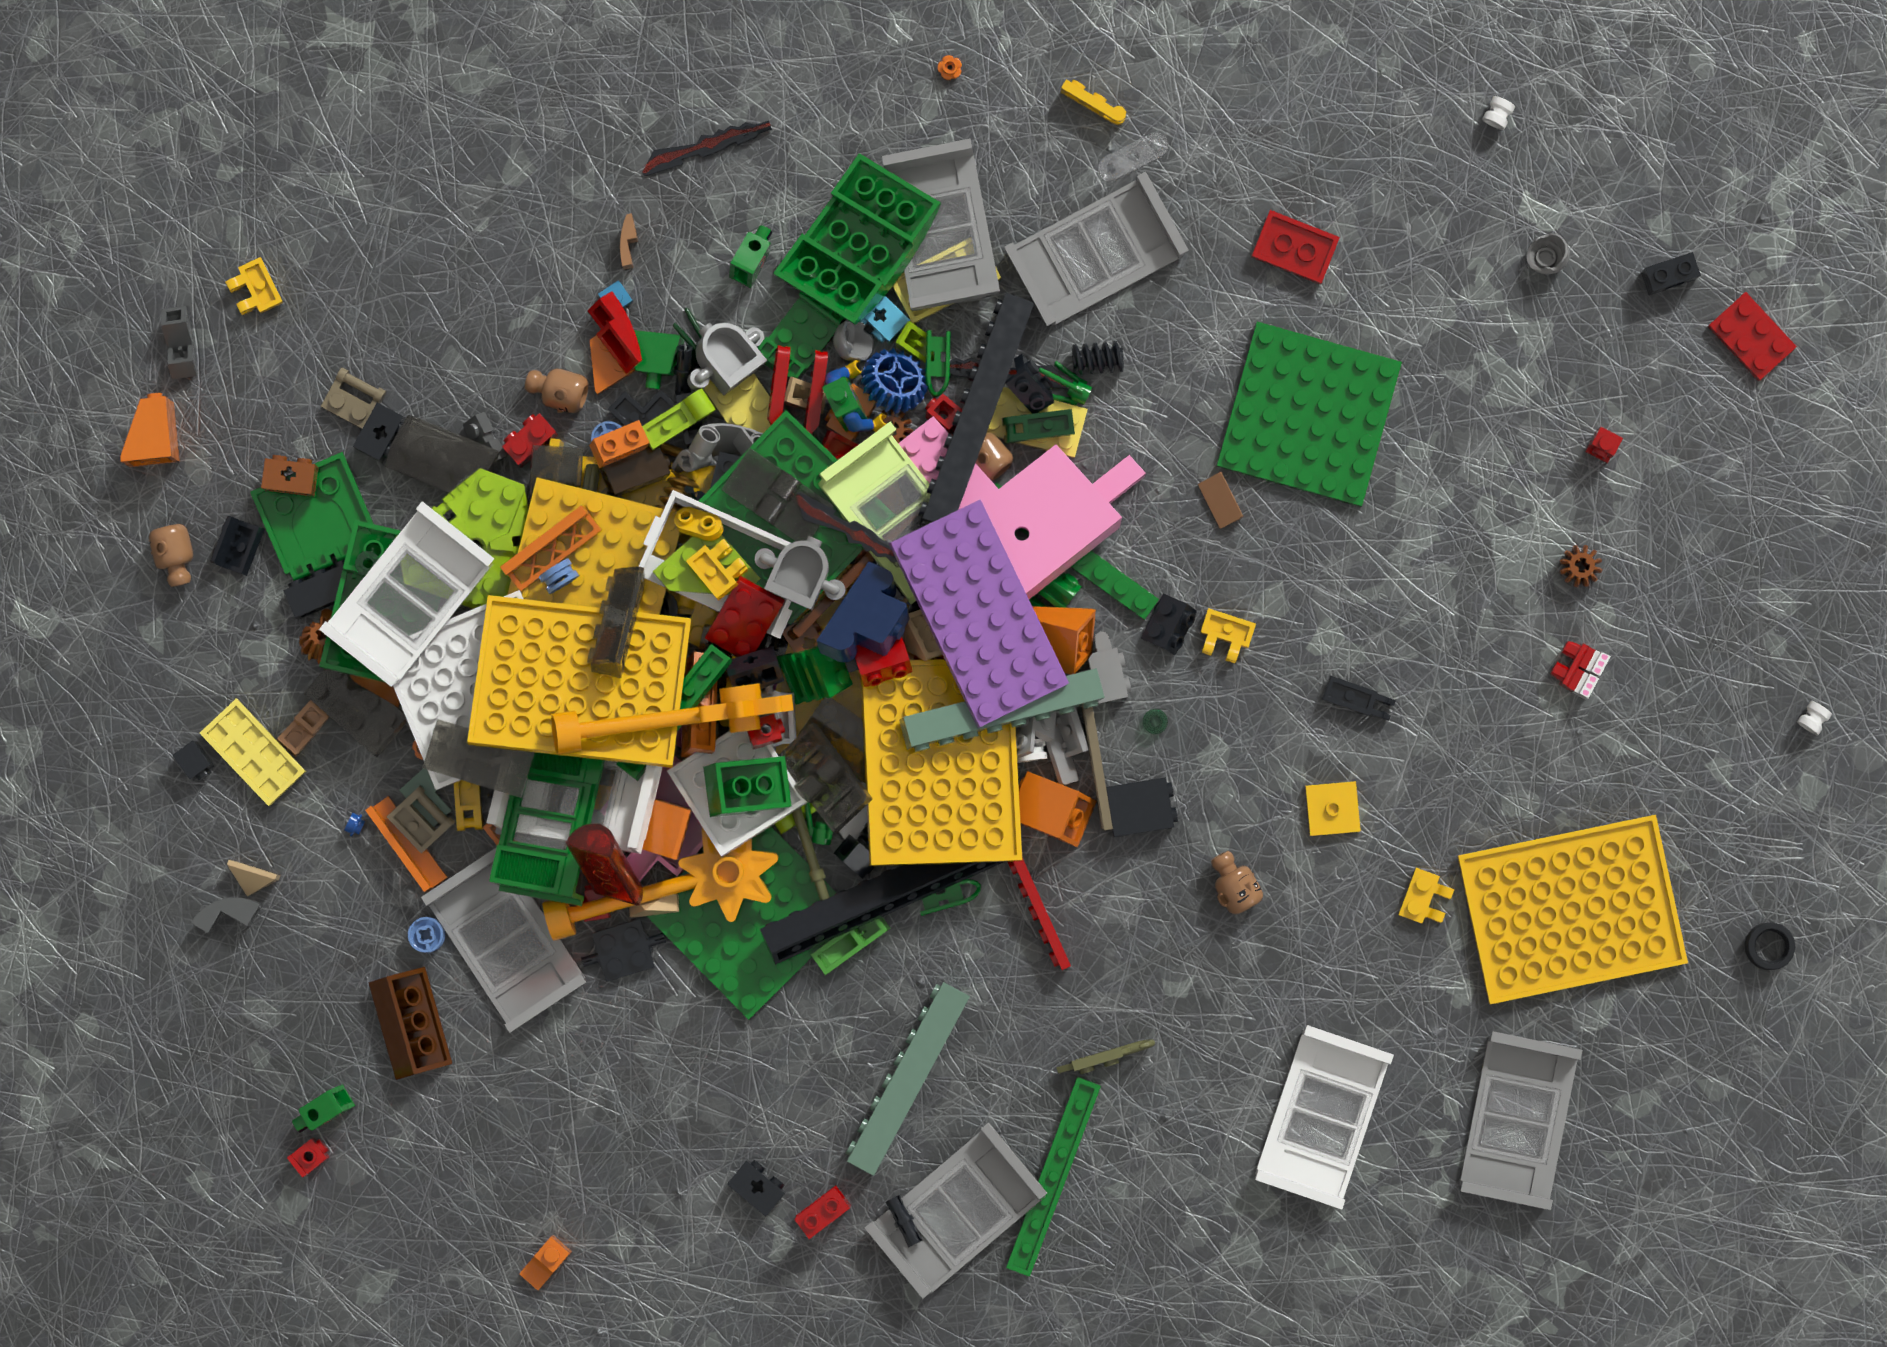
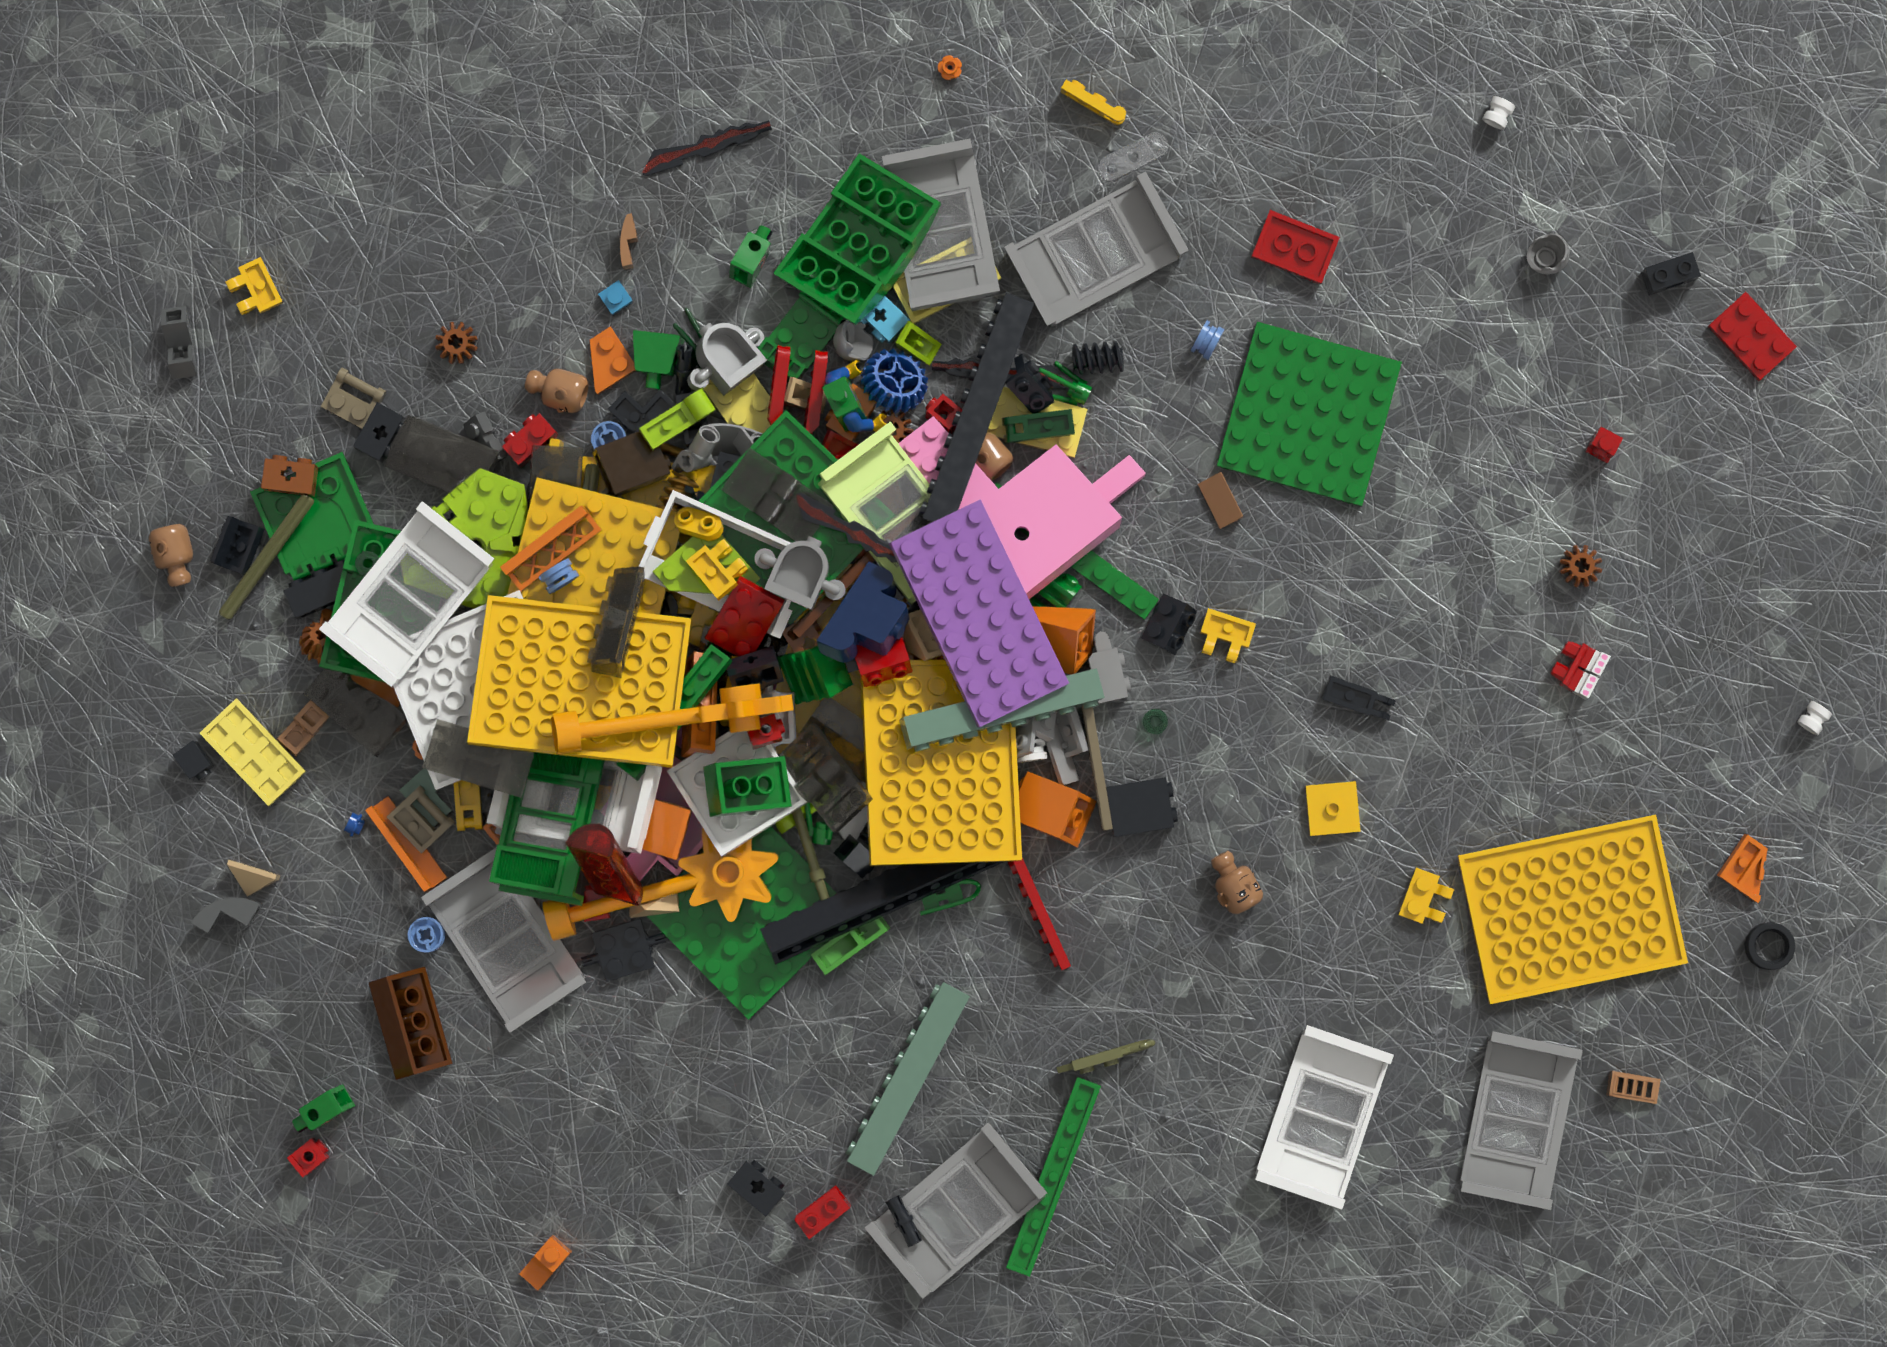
orange slope [120,393,180,467] -> none
red slope [587,291,642,374] -> none
orange brick [589,420,650,468] -> none
green piece [925,330,951,397] -> none
none -> olive axle [219,494,314,619]
none -> dark orange gear [435,322,478,364]
none -> medium blue wheel [1191,320,1225,360]
none -> medium nougat slope [1606,1070,1661,1104]
none -> orange wing [1717,834,1768,903]

